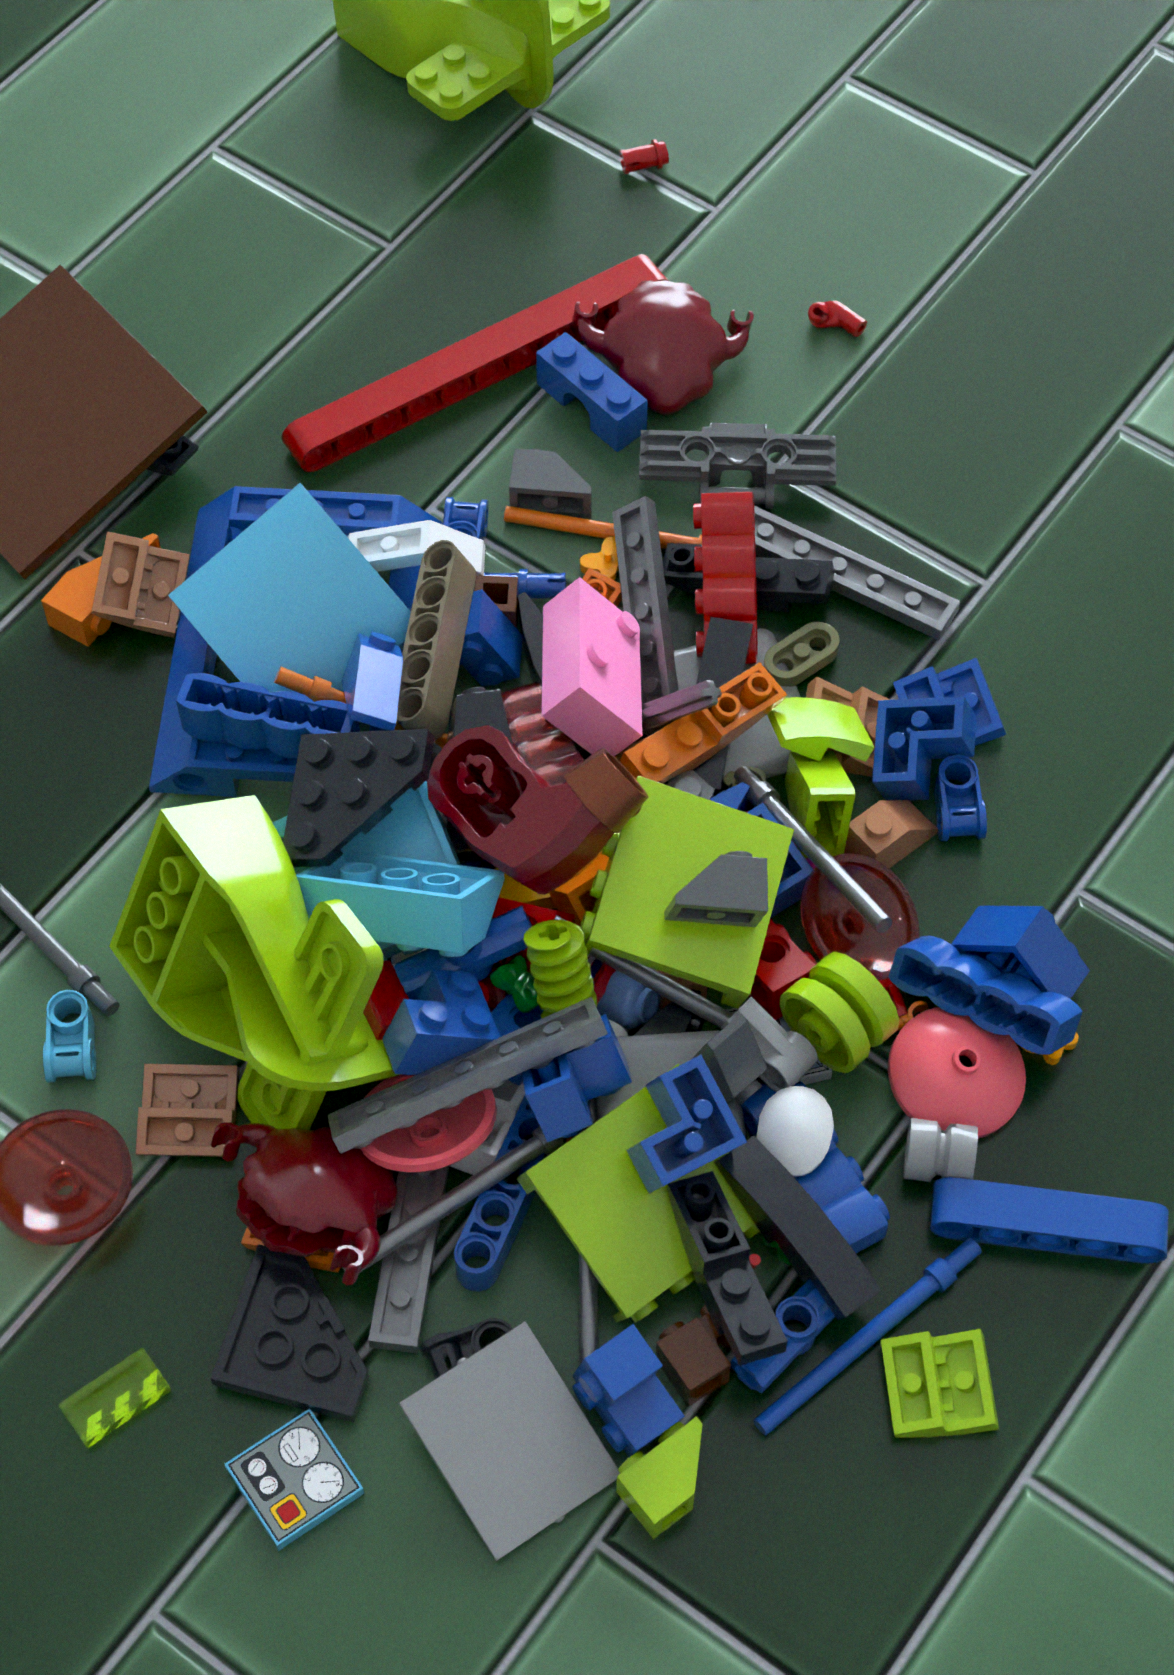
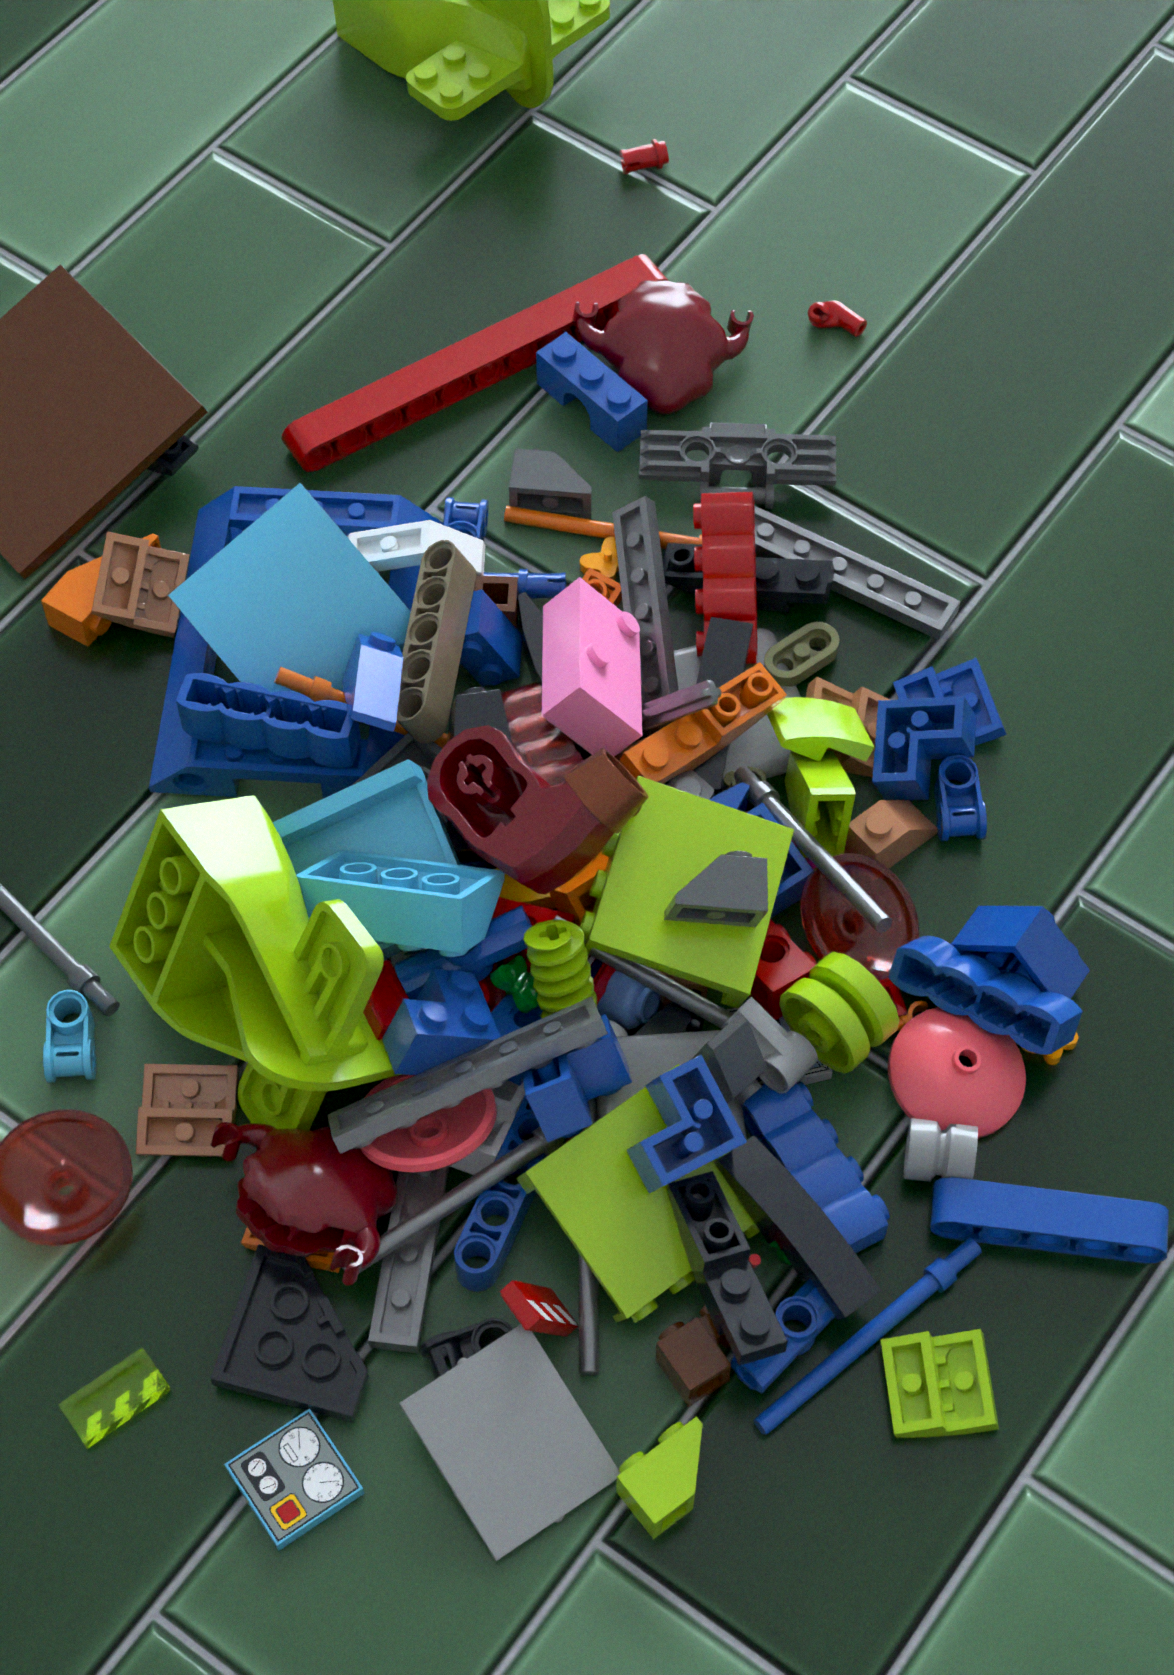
black plate [283,729,435,867] -> none
blue brick [572,1324,685,1457] -> none
white hat [756,1086,834,1177] -> none
none -> red tile [500,1280,579,1337]

